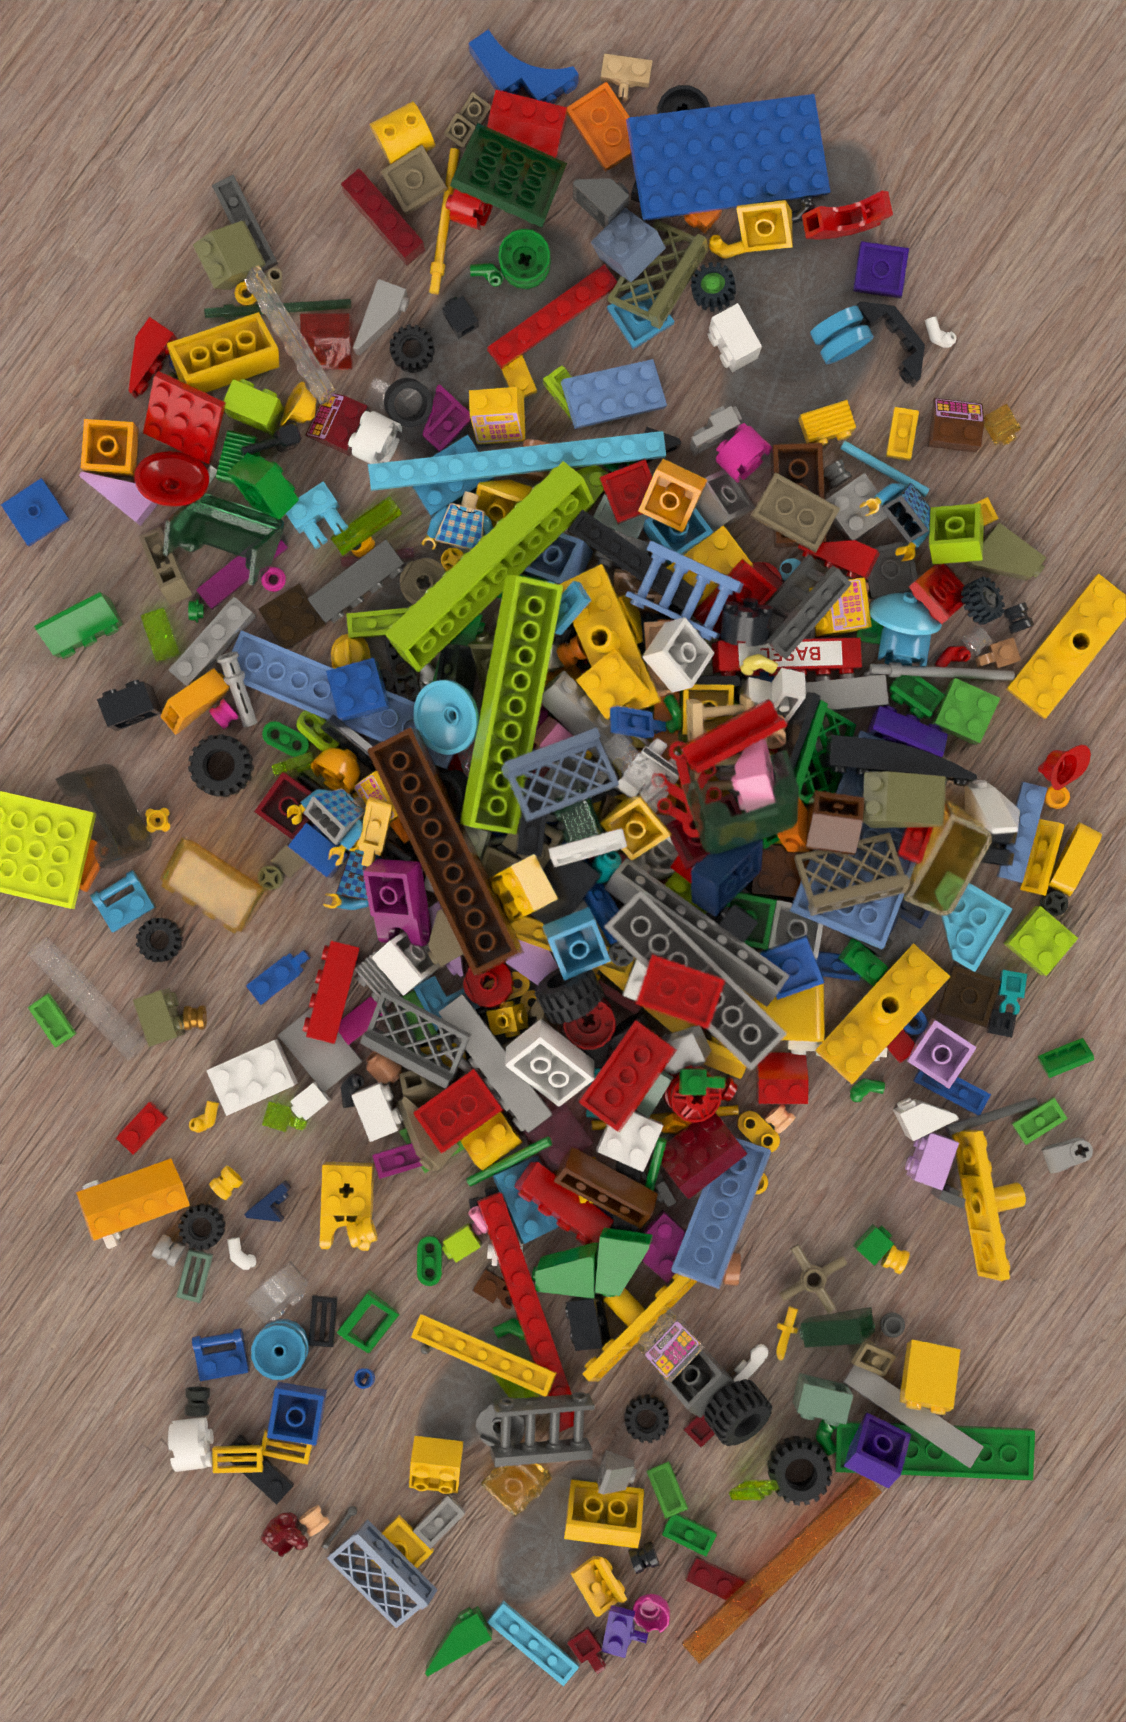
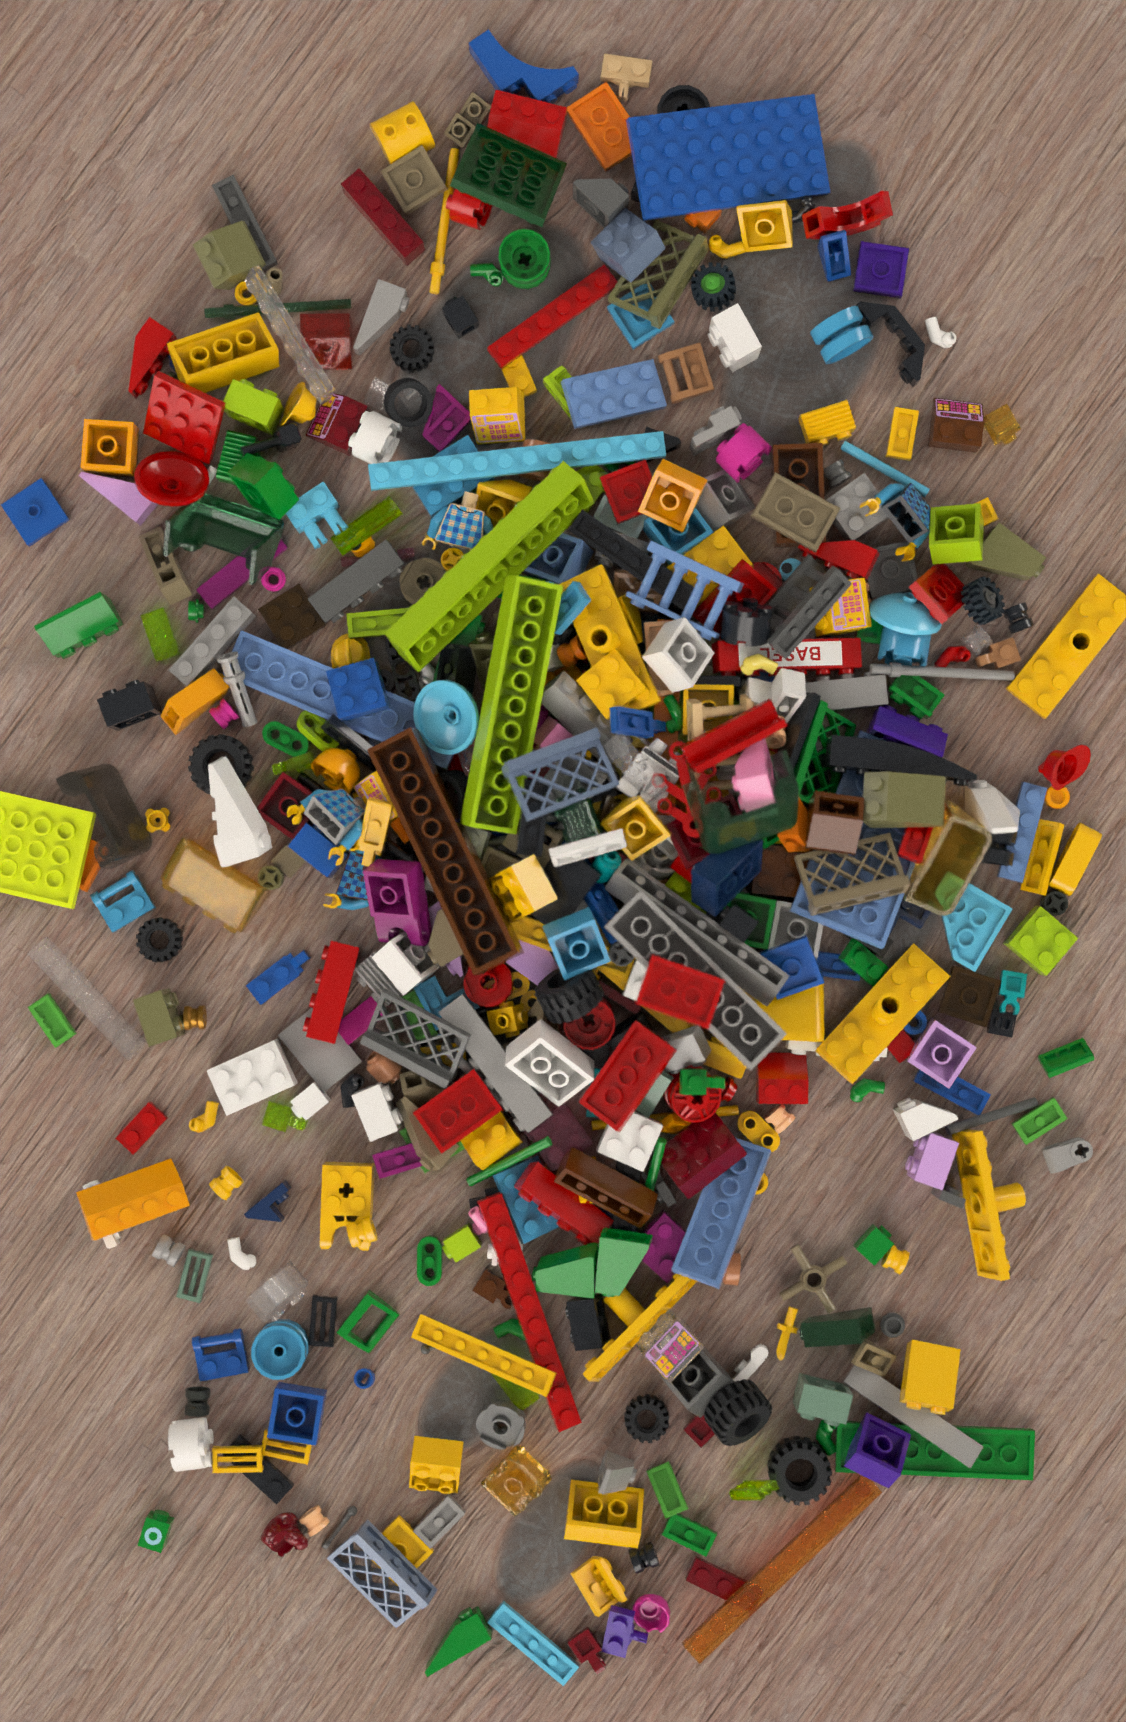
black tyre [178,1203,226,1251] -> none
dark grey fence [490,1392,595,1467] -> none
bright green brick [931,678,1000,745] -> none
none -> green brick [137,1510,174,1553]
none -> white wedge [208,756,273,867]
none -> medium nougat plate [658,342,714,404]
none -> blue slope [817,230,851,282]

